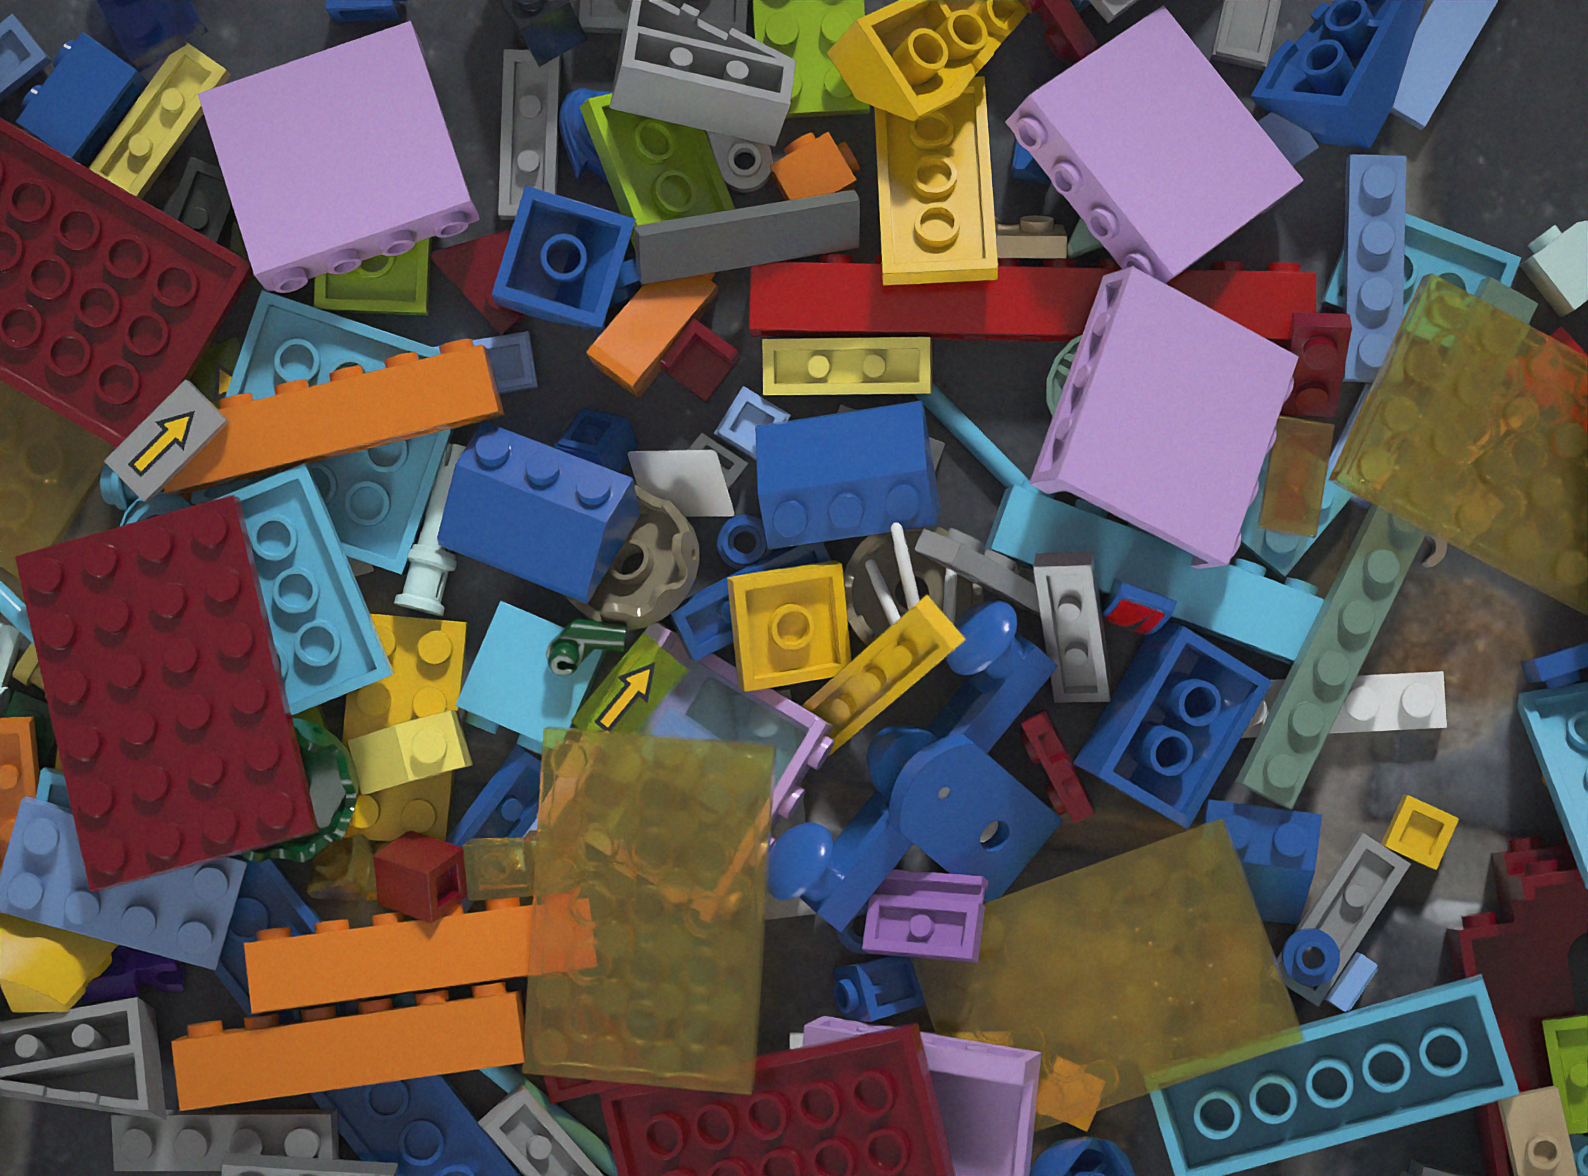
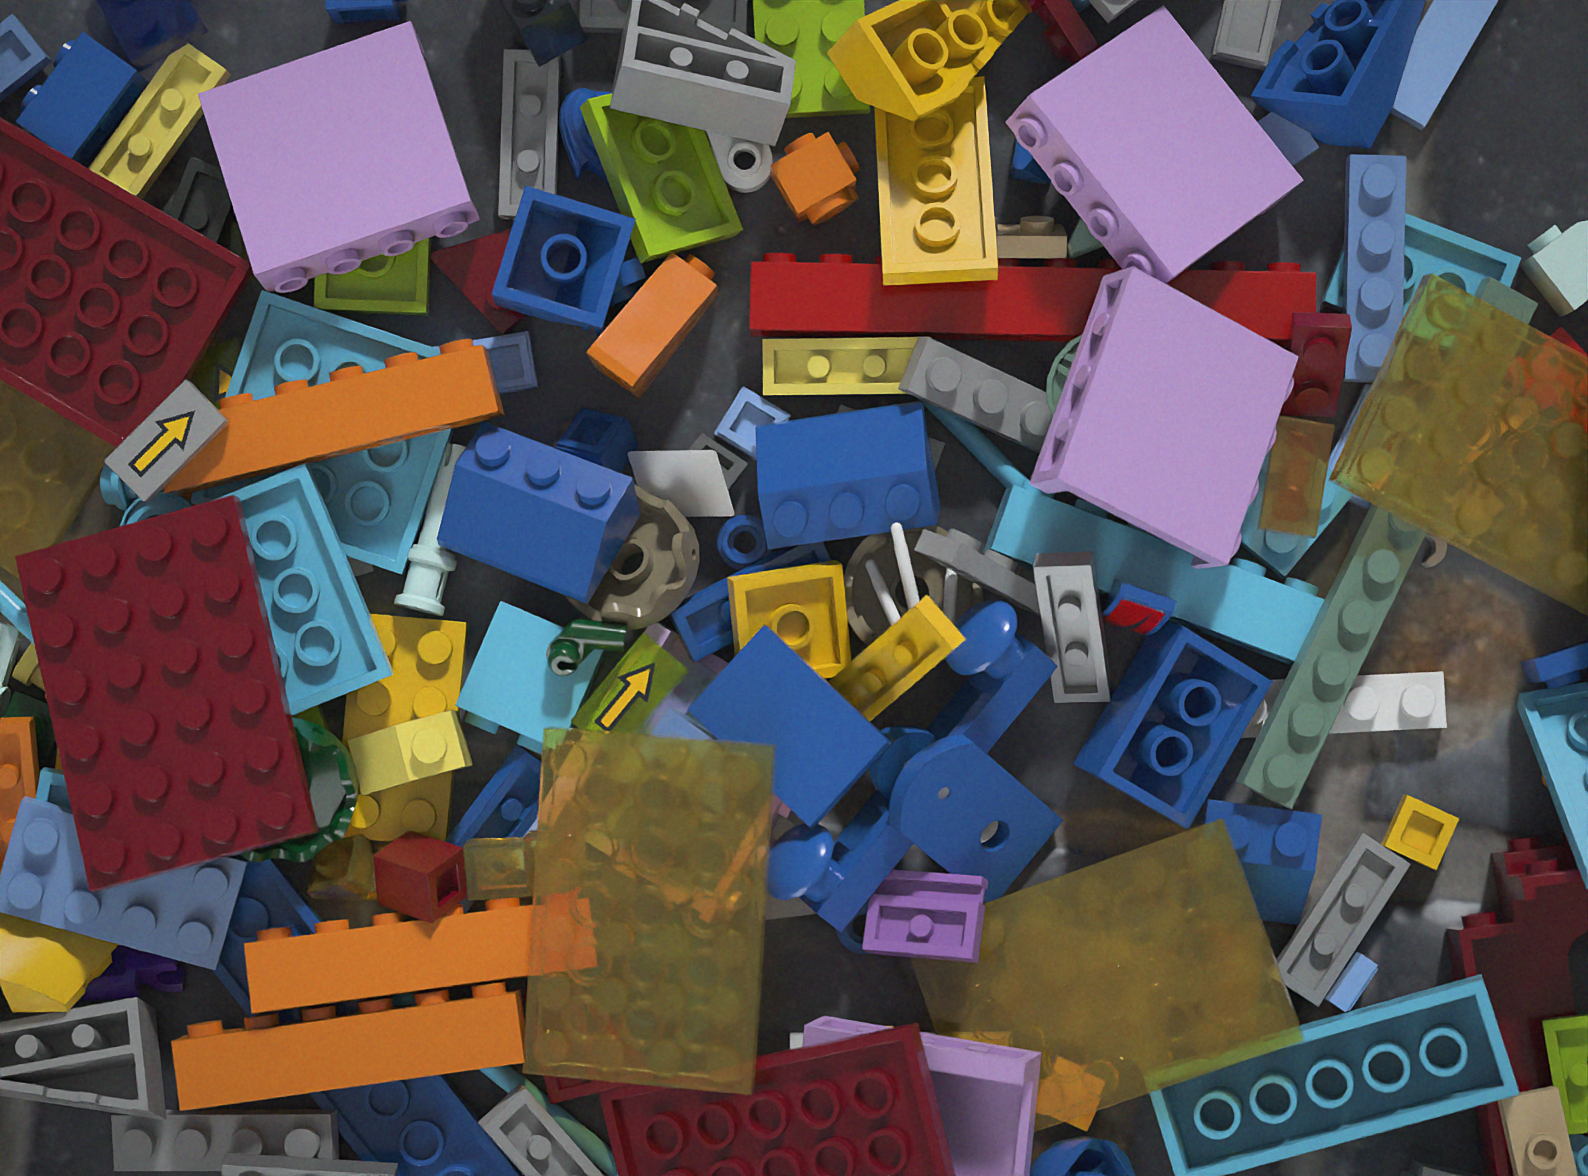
dark grey tile [634,190,860,285] -> none
dark red panel [659,318,740,404] -> none
blue bracket [833,955,929,1022] -> none
dark red wing [1020,708,1096,824] -> none
blue plate [1281,928,1340,986] -> none
none -> blue tile [687,625,892,828]
none -> light grey plate [898,336,1053,453]

